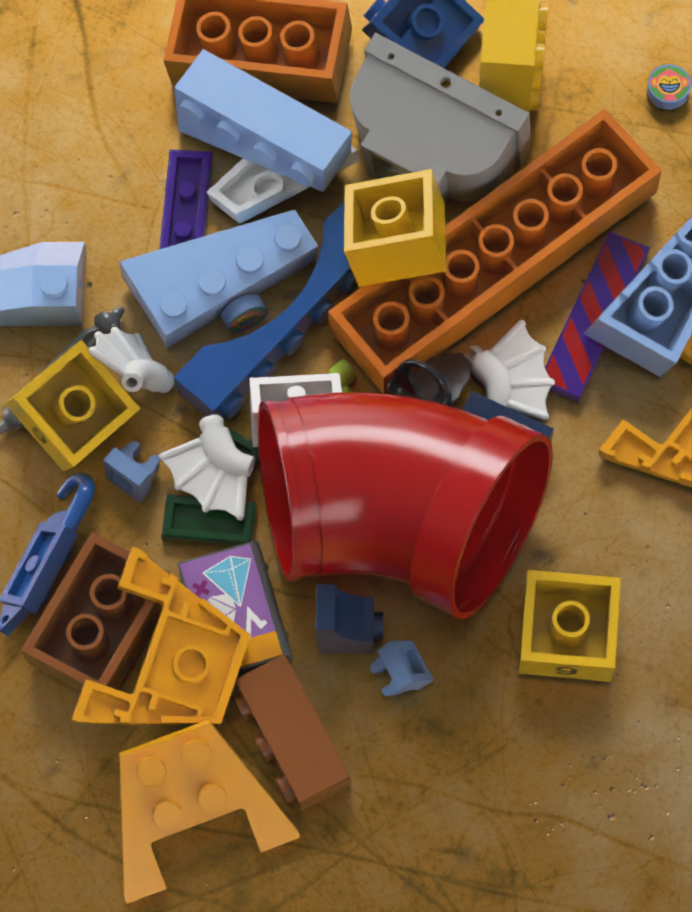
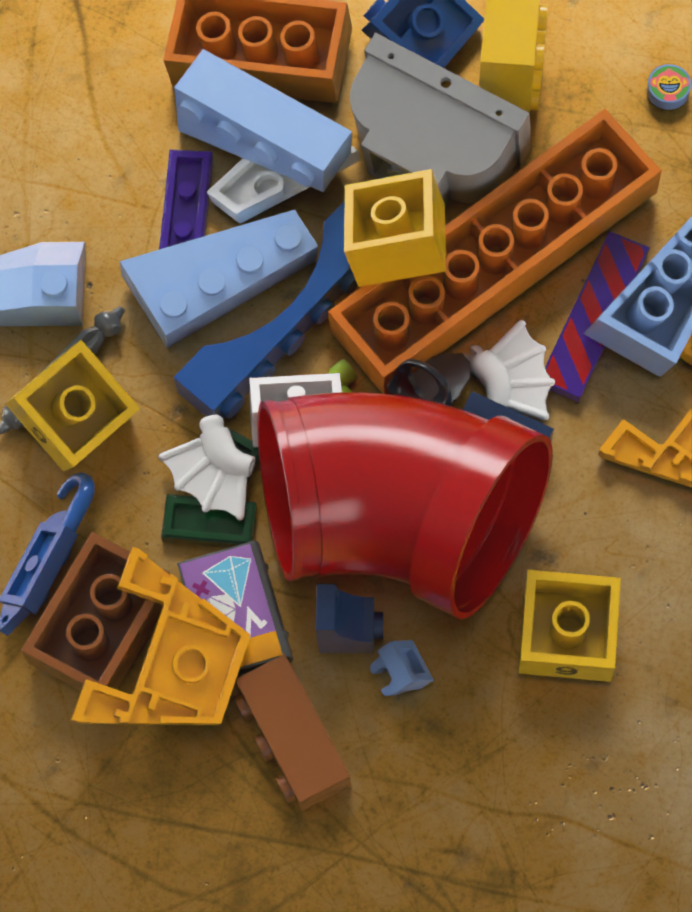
white arm [89,327,175,393] -> none
medium blue tile [103,441,160,503] -> none
light orange wing [119,719,300,904] -> none
medium blue tile [221,293,268,333] -> none

